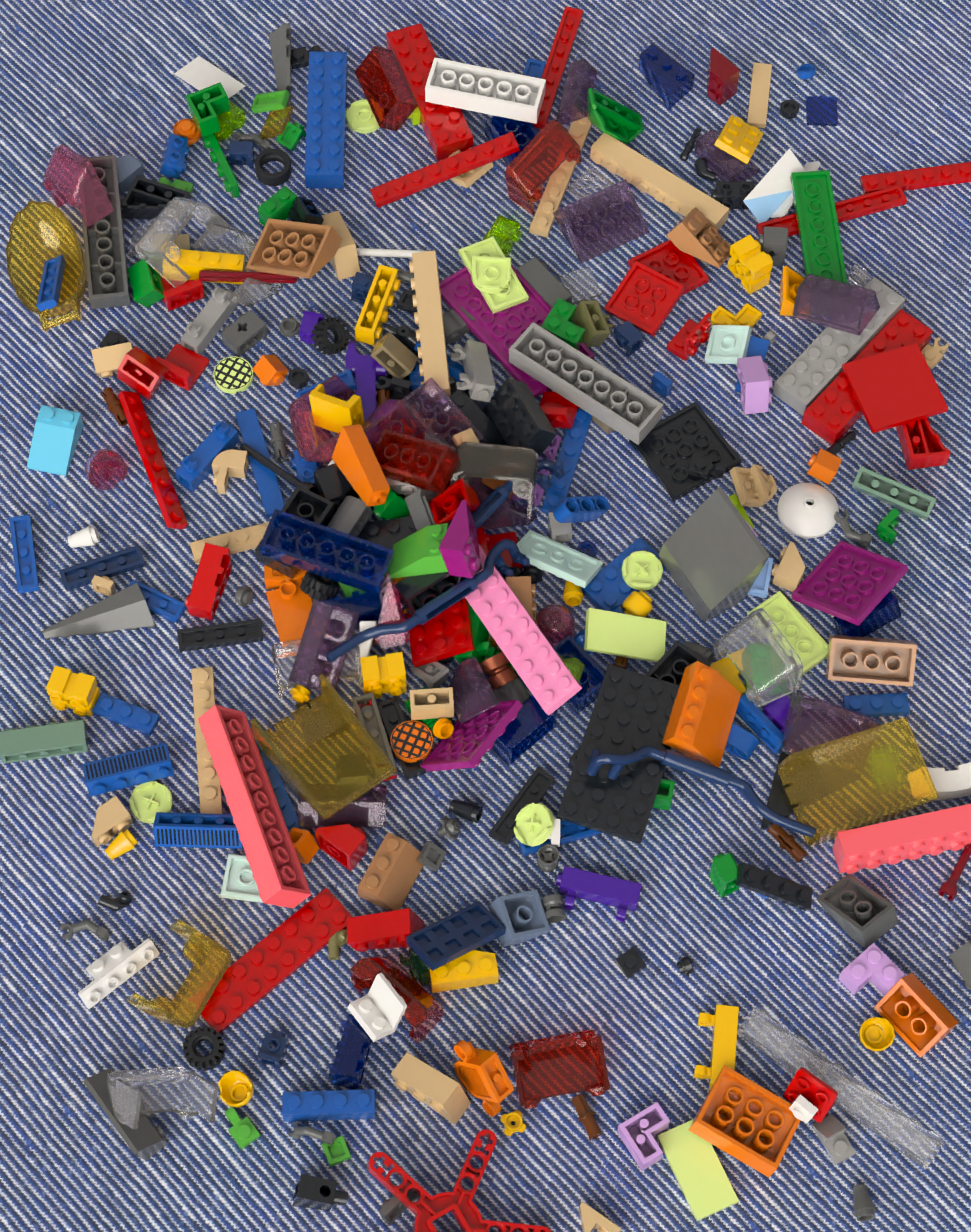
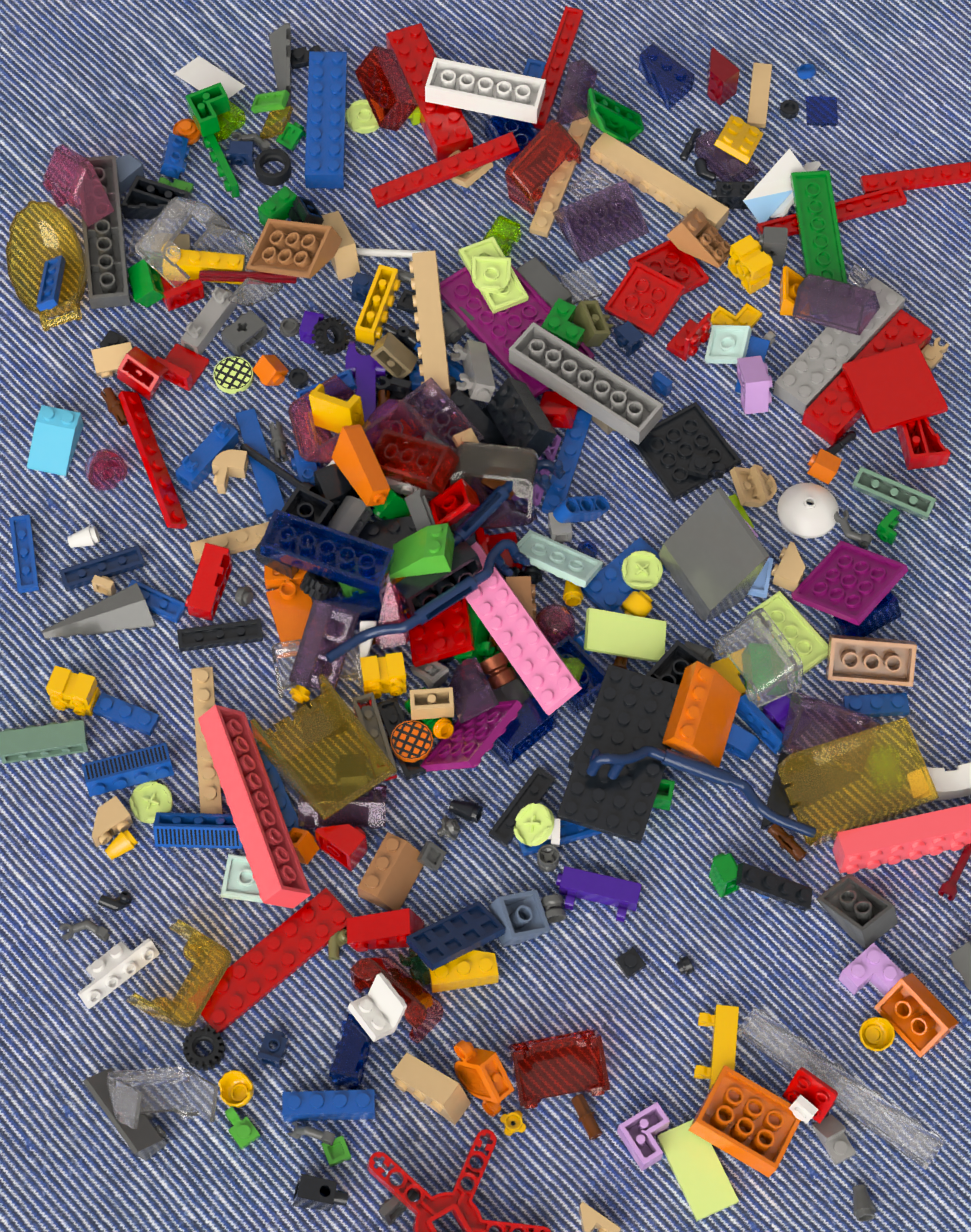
magenta slope [439,500,480,578] -> none

